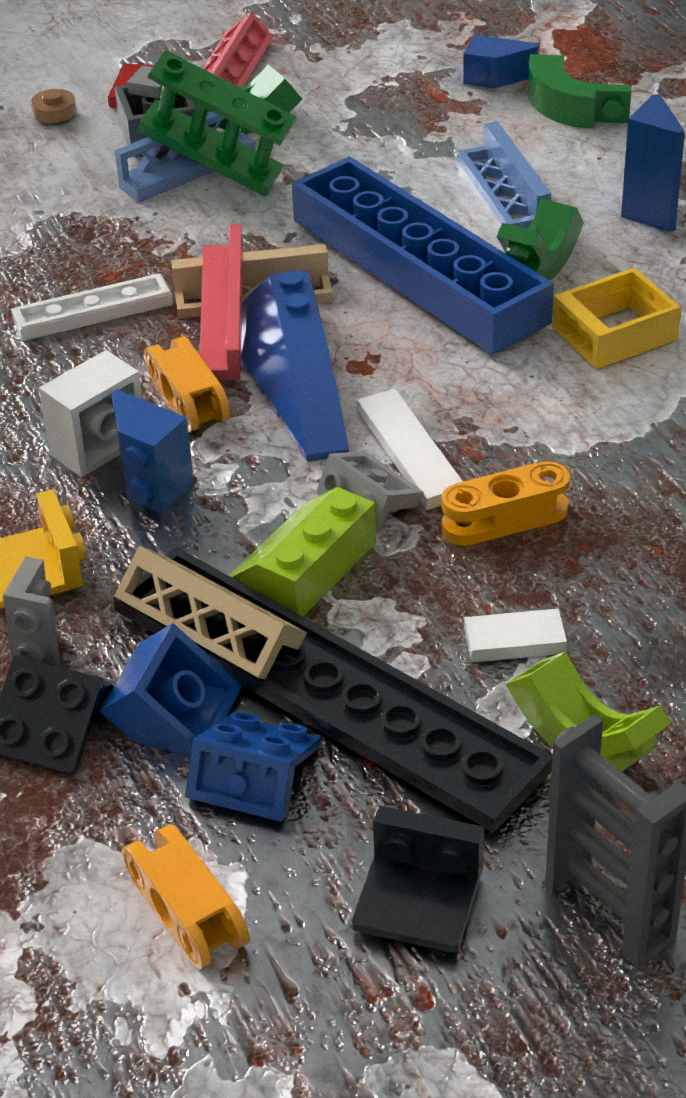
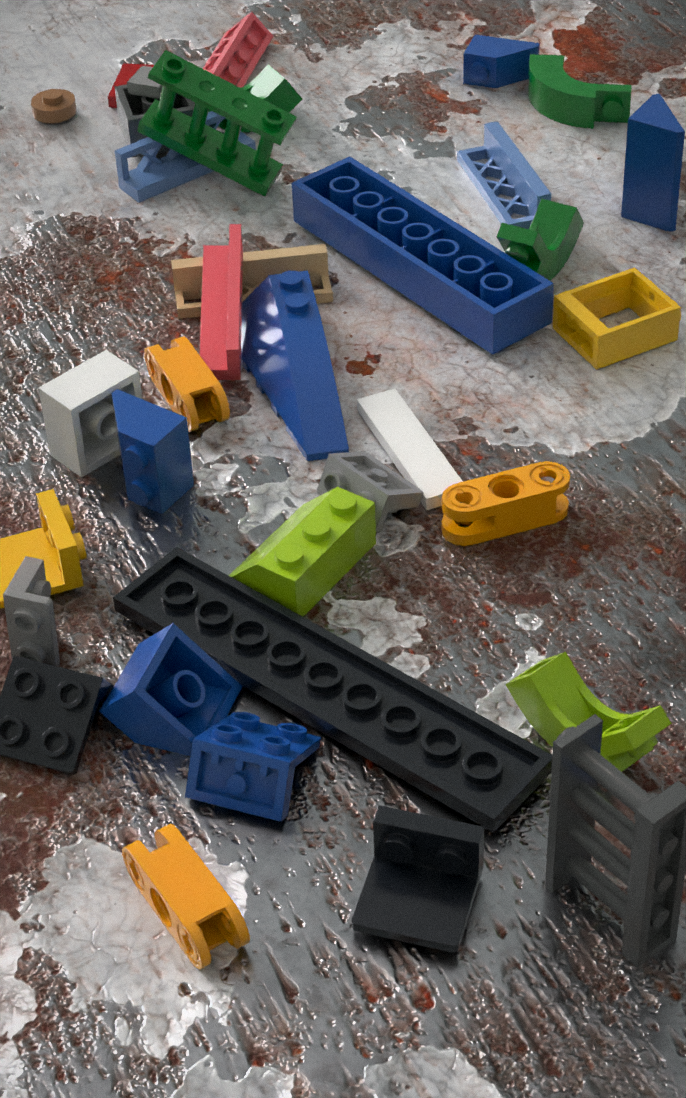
white tile [11,273,173,341] -> none
tan fence [114,546,307,680] -> none
white tile [464,609,567,663] -> none

